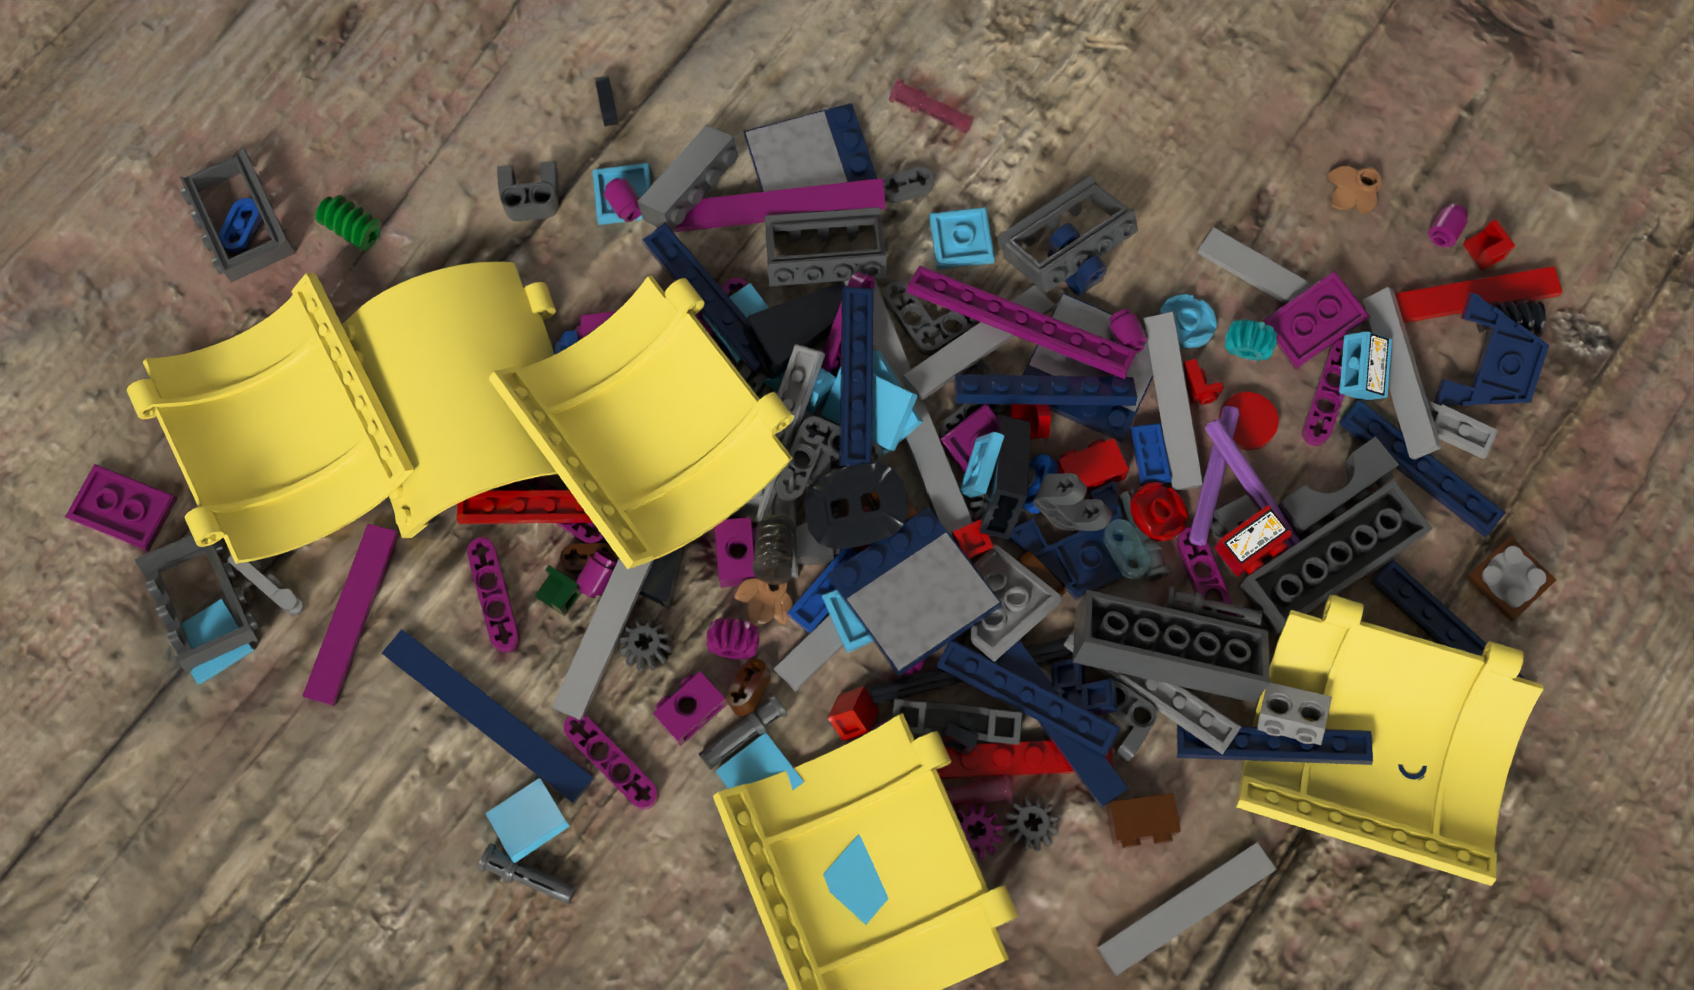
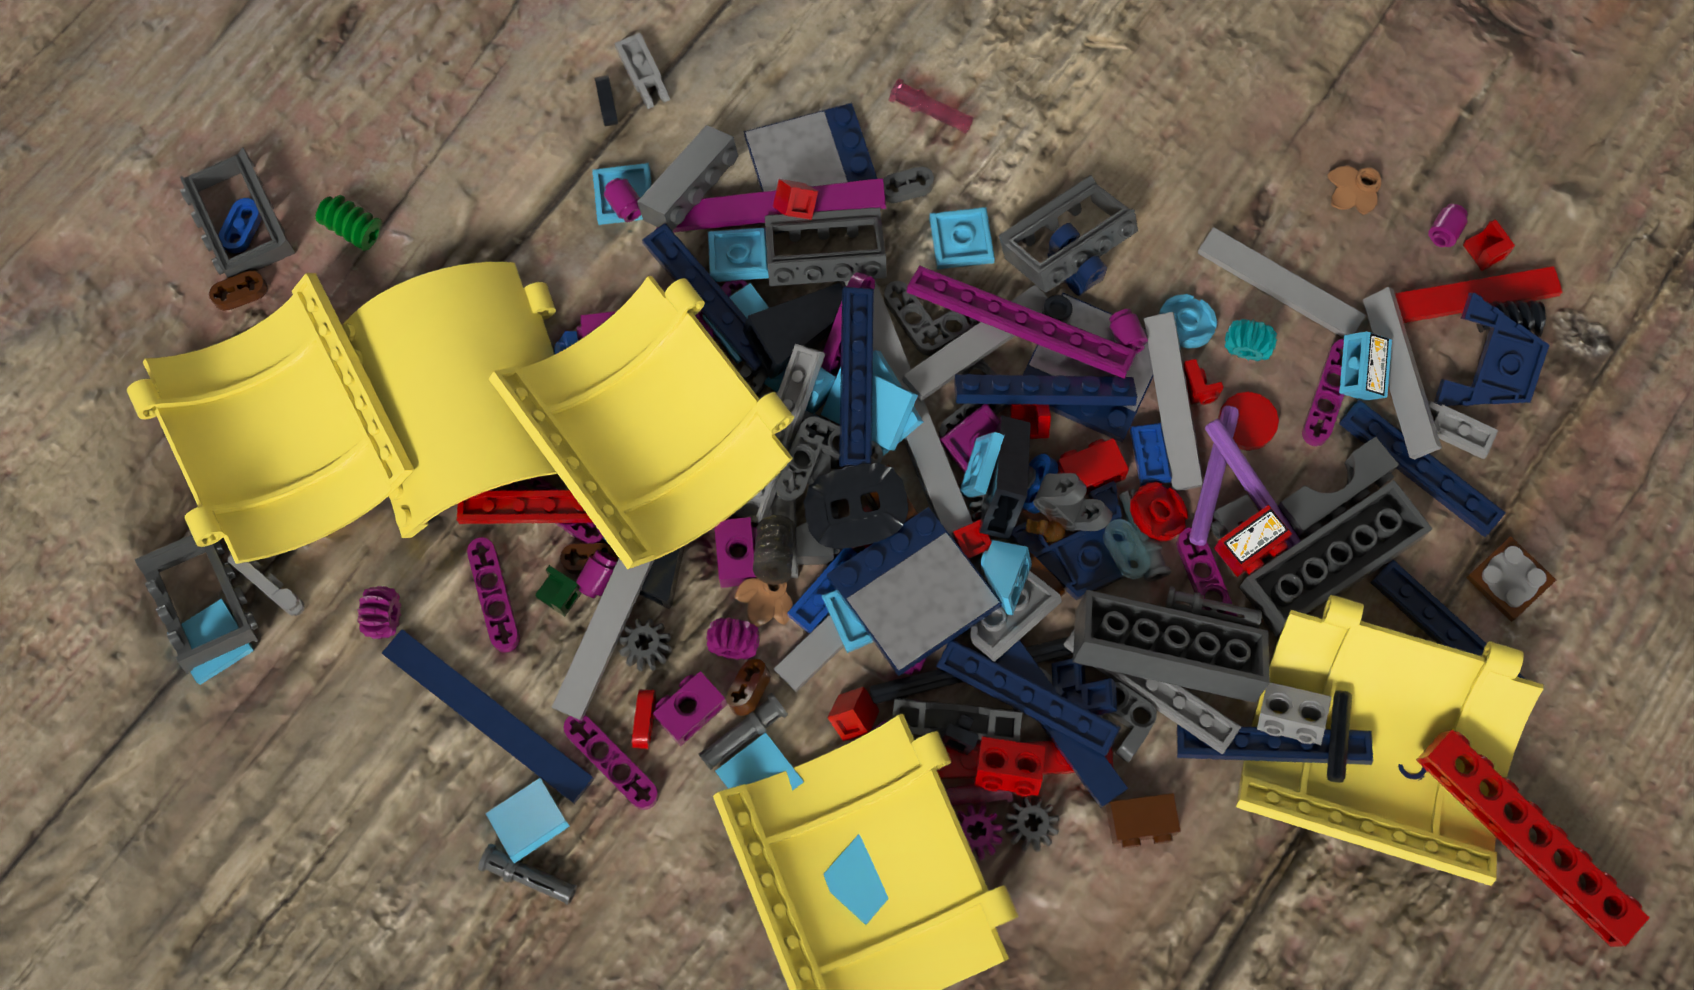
magenta tile [65,464,178,552] -> none
magenta tile [302,524,399,707] -> none
dark grey piece [497,160,559,221] -> none
light grey tile [1097,842,1277,976] -> none
magenta tile [1261,270,1370,369] -> none
none -> reddish brown beam [209,271,268,311]
none -> magenta gear [357,586,402,639]
none -> light grey hinge [614,33,669,109]
none -> red beam [632,689,656,749]
none -> medium azure tile [708,228,769,282]
none -> red panel [773,179,818,220]
none -> red brick [974,736,1046,796]
none -> medium azure slope [981,540,1032,615]
none -> clear orange arm [1026,519,1065,544]
none -> black tile [1042,295,1073,323]
none -> black axle [1326,690,1352,783]
none -> red brick [1416,729,1650,947]

